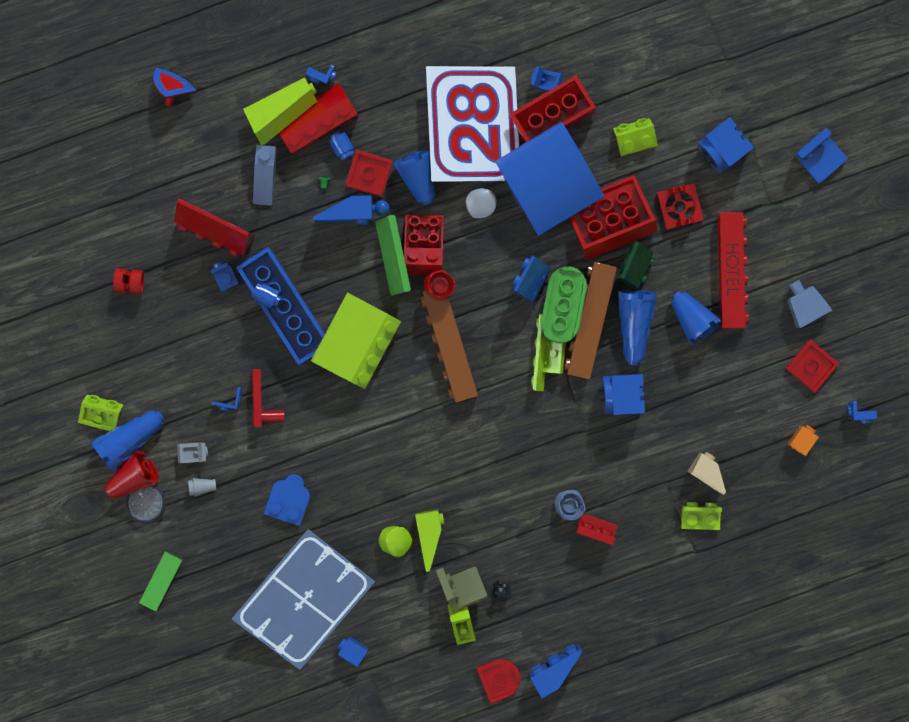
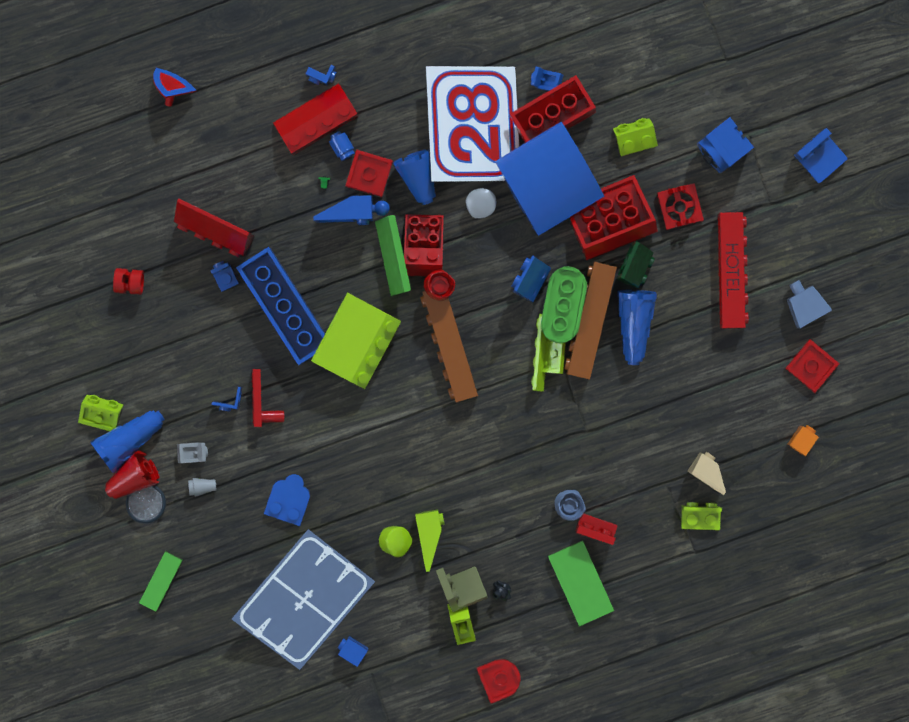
lime slope [243,77,317,145] -> none
blue brick [251,283,282,309] -> none
sand blue slope [253,145,278,206] -> none
blue slope [529,644,582,698] -> none
blue piece [599,374,645,415] -> none
blue cone [671,291,722,346] -> none
blue bracket [847,400,877,423] -> none
none -> bright green tile [548,540,614,626]

